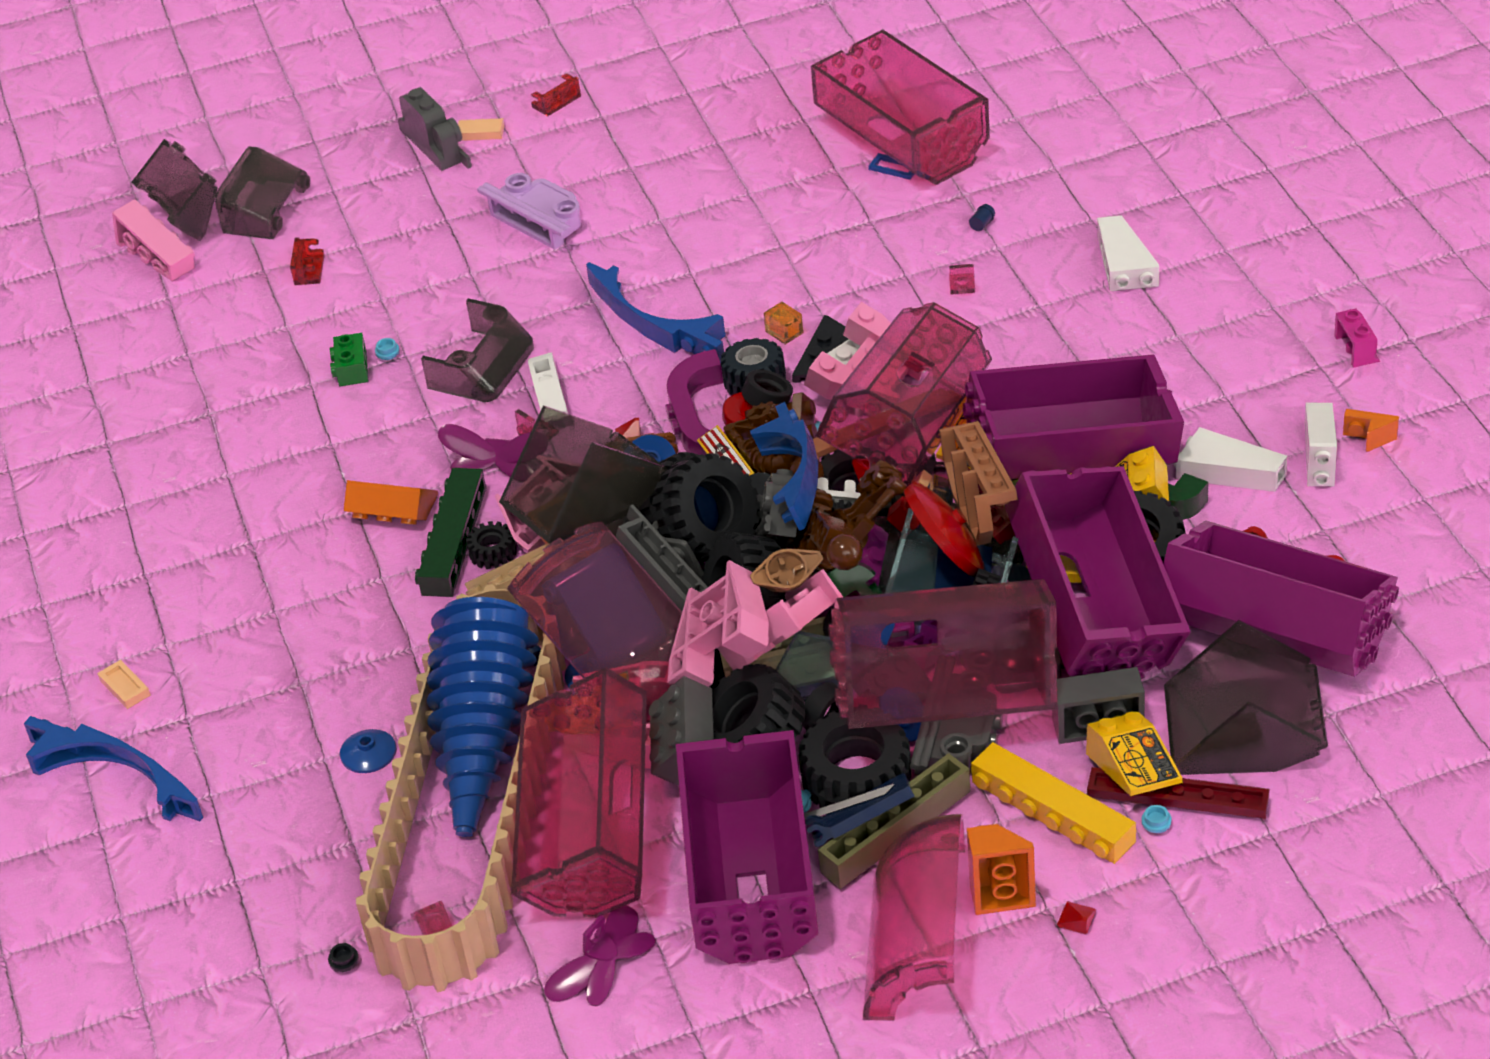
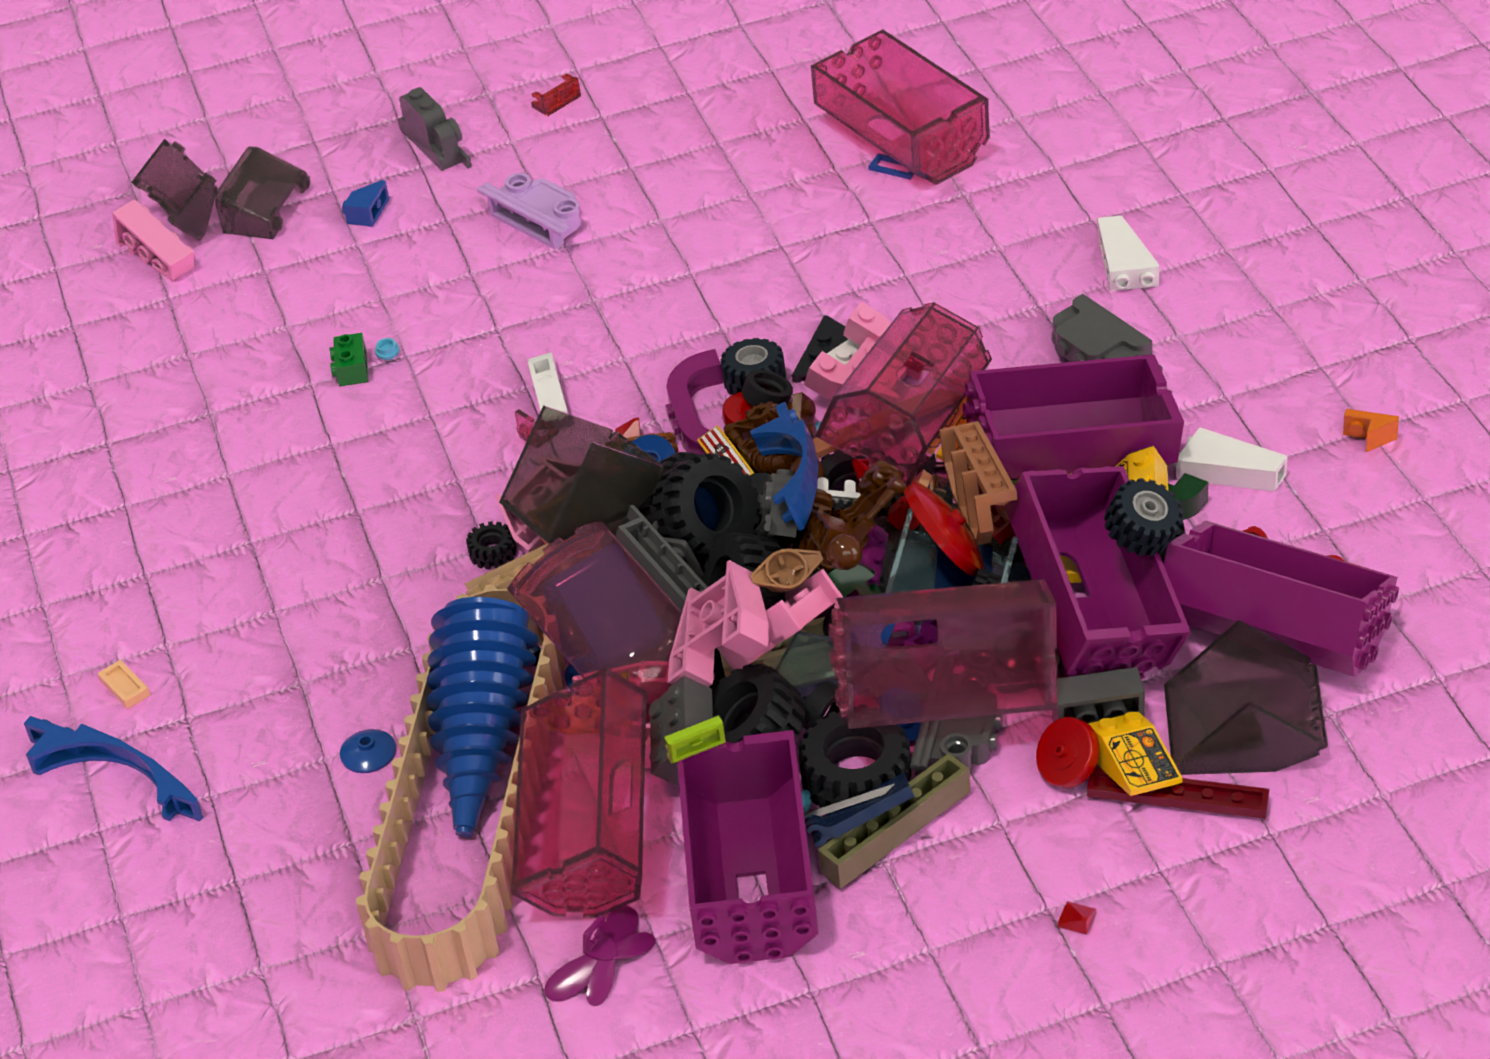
clear red hinge [290,237,325,285] -> none
black plate [328,943,359,972] -> none
orange slope [343,480,438,525] -> none
clear pink bracket [410,900,452,935] -> none
dark green brick [415,468,486,597] -> none
clear smoke windscreen [421,298,534,402] -> none
magenta piece [438,424,547,481] -> none
light nougat tile [458,118,504,141] -> none
blue slope [586,262,726,363] -> none
clear yellow brick [764,301,804,345] -> none
clear pink panel [863,814,965,1021] -> none
clear pink bracket [949,264,975,295] -> none
orange slope [967,824,1036,915] -> none
dark blue piece [969,204,995,231] -> none
yellow brick [971,742,1136,864] -> none
medium azure plate [1141,805,1172,833] -> none
white slope [1305,403,1337,486] -> none
dark pink window [1334,308,1381,368] -> none
none -> blue slope [342,180,389,227]
none -> lime tile [664,716,726,764]
none -> red wheel [1036,717,1099,788]
none -> dark grey brick [1052,294,1163,370]
none -> black wheel [1104,478,1184,556]

